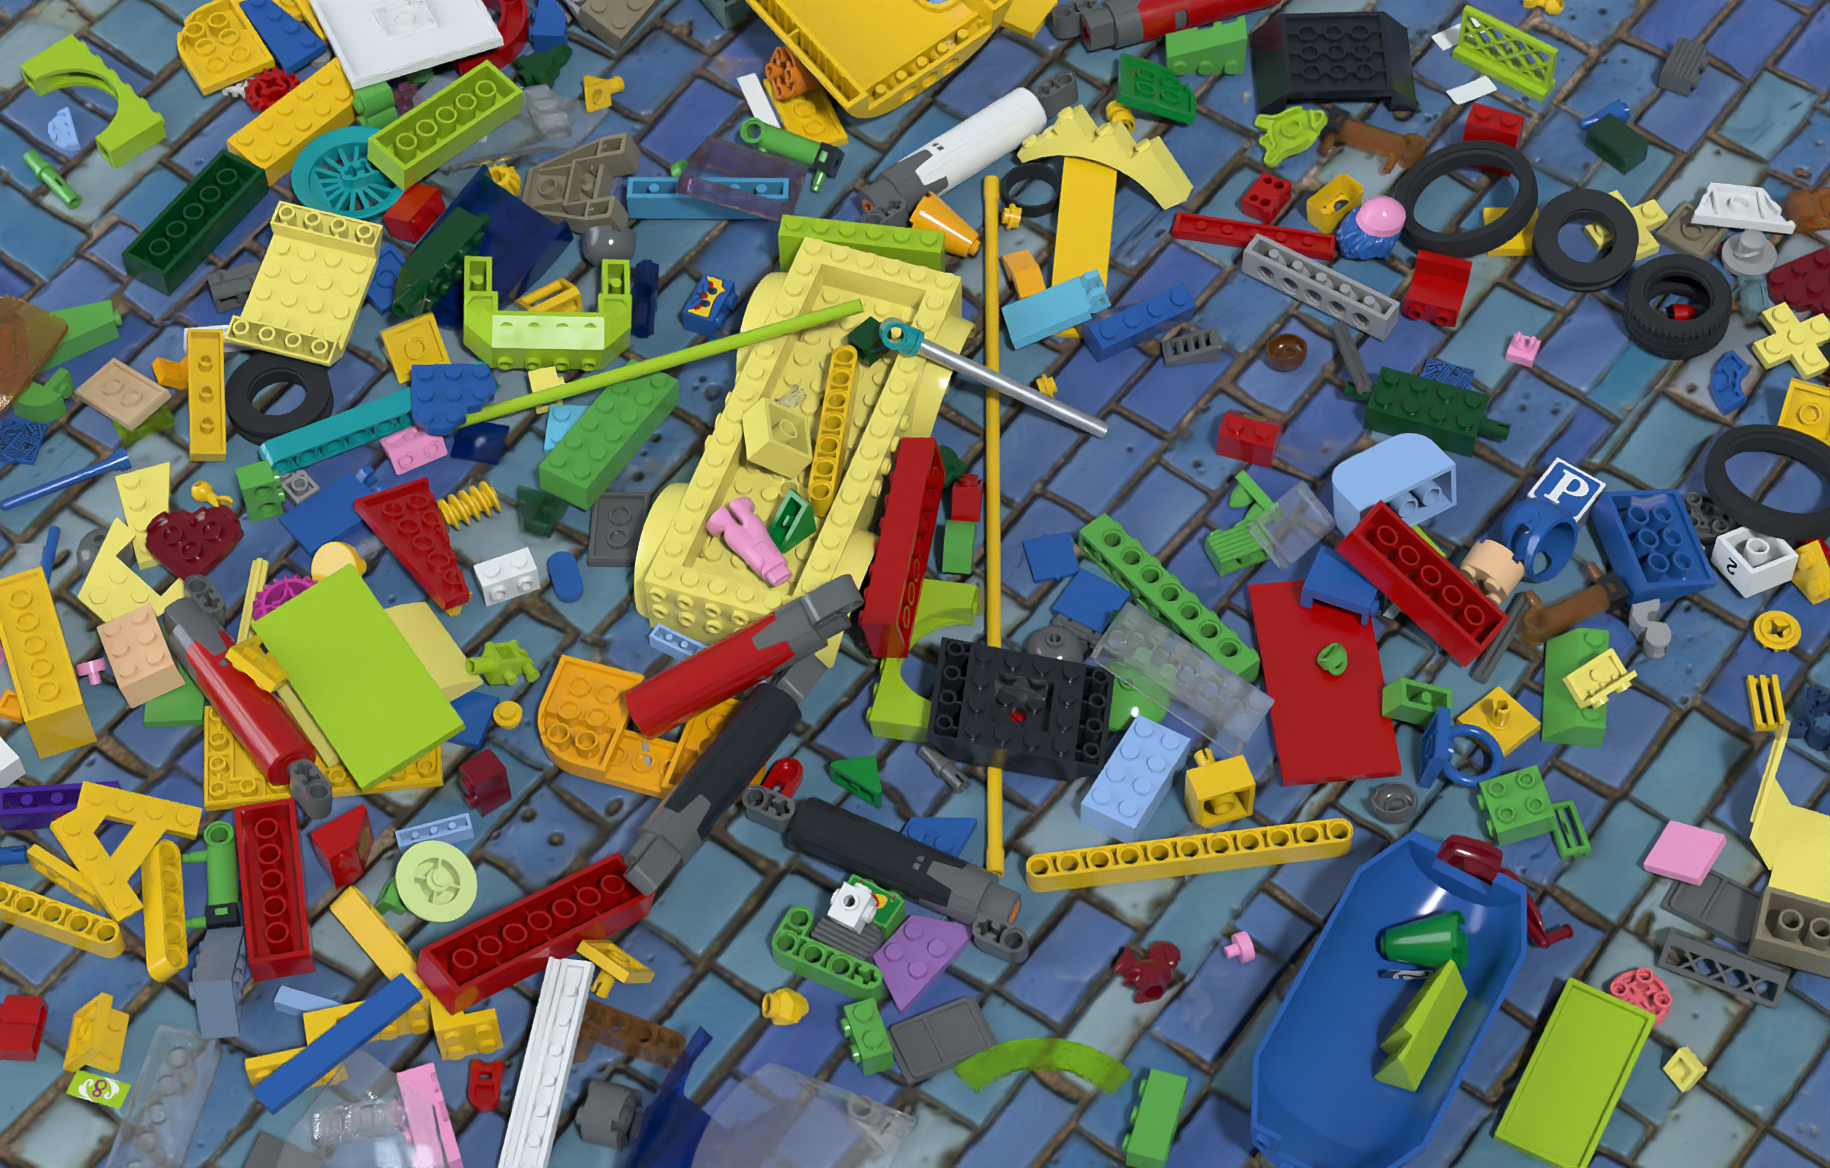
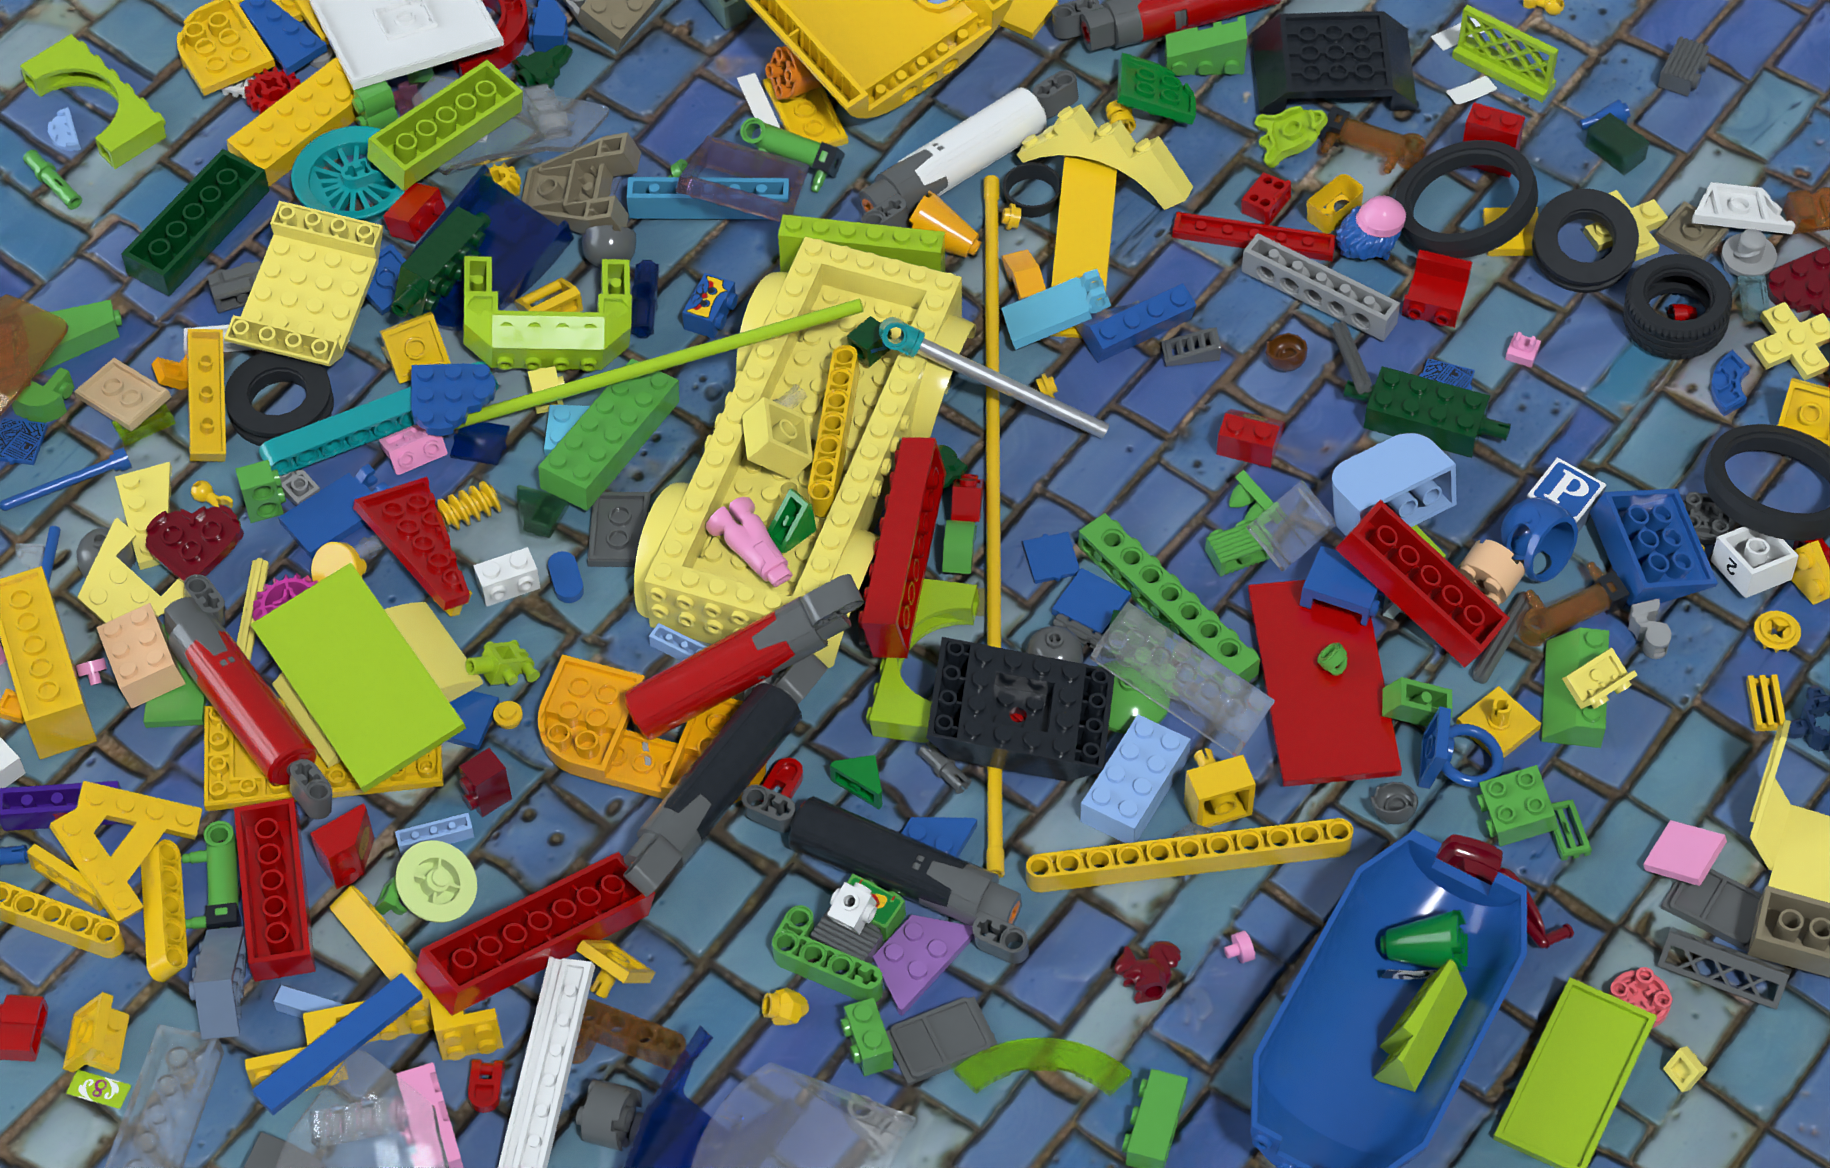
yellow wing [225,635,289,693] -> none
yellow bracket [583,75,624,112] -> none

